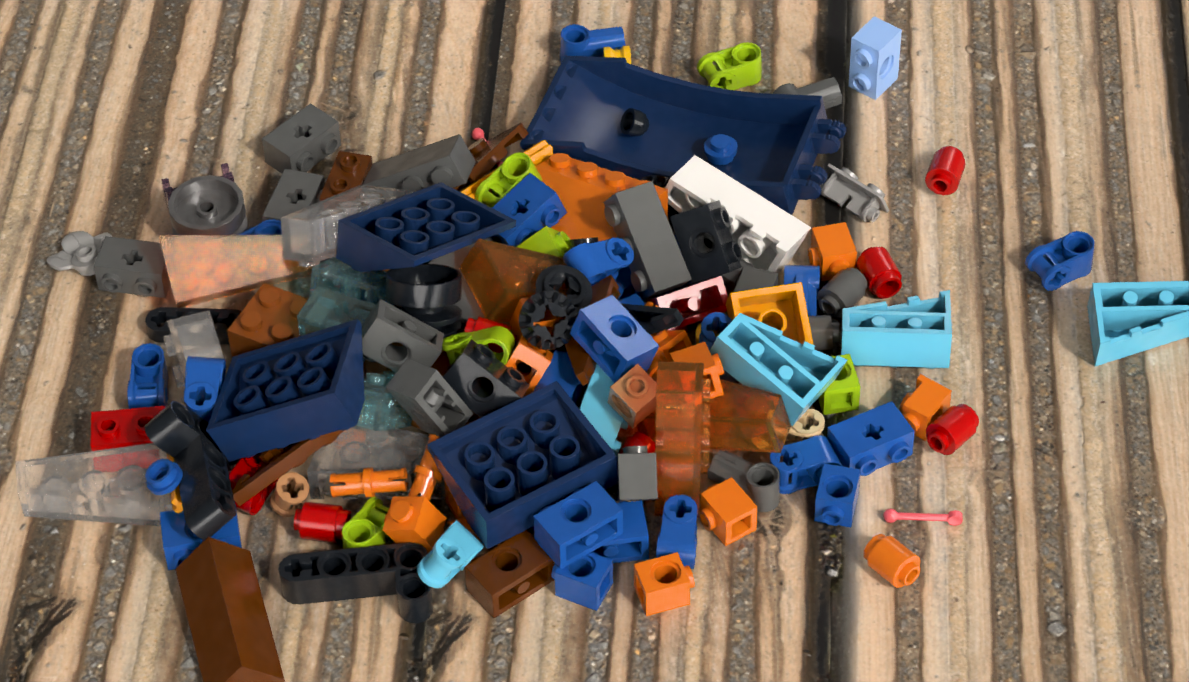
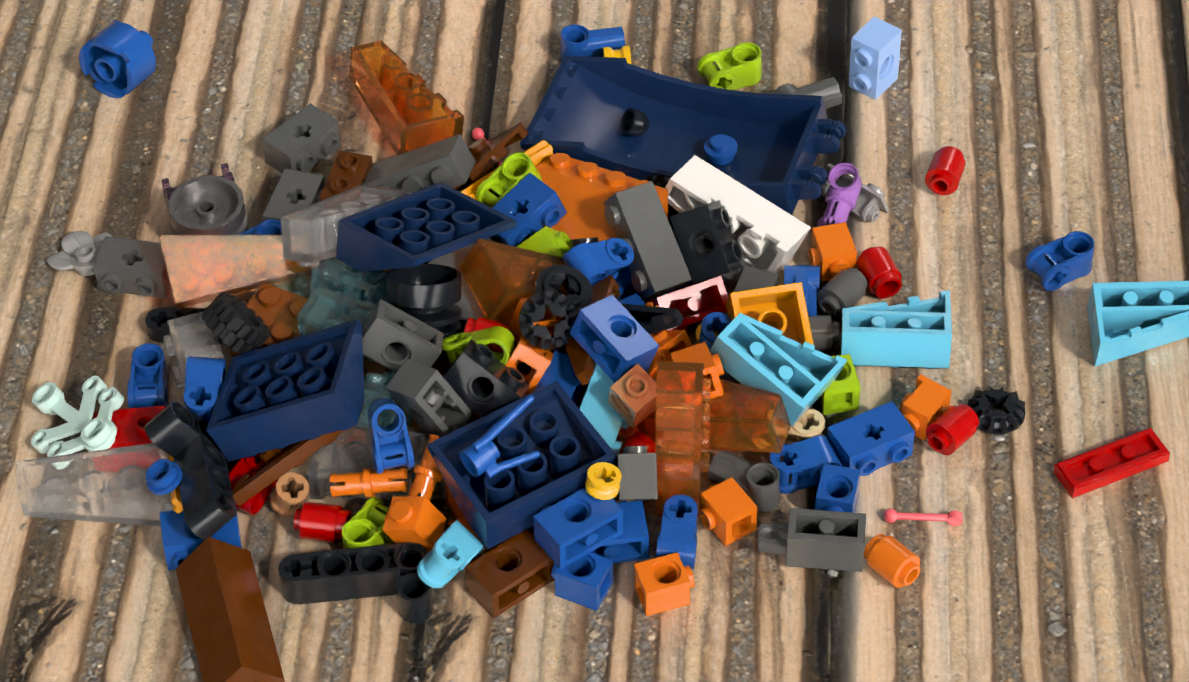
none -> light aqua plant [31,376,124,466]
none -> blue brick [79,20,156,98]
none -> black tyre [202,291,271,354]
none -> clear orange wedge [349,40,464,155]
none -> blue piece [367,398,415,474]
none -> blue plant [459,395,540,479]
none -> yellow bush [585,462,622,500]
none -> dark grey hinge [758,508,866,572]
none -> medium lavender connector [817,163,862,227]
none -> black gear [967,385,1026,435]
none -> red tile [1053,427,1170,498]

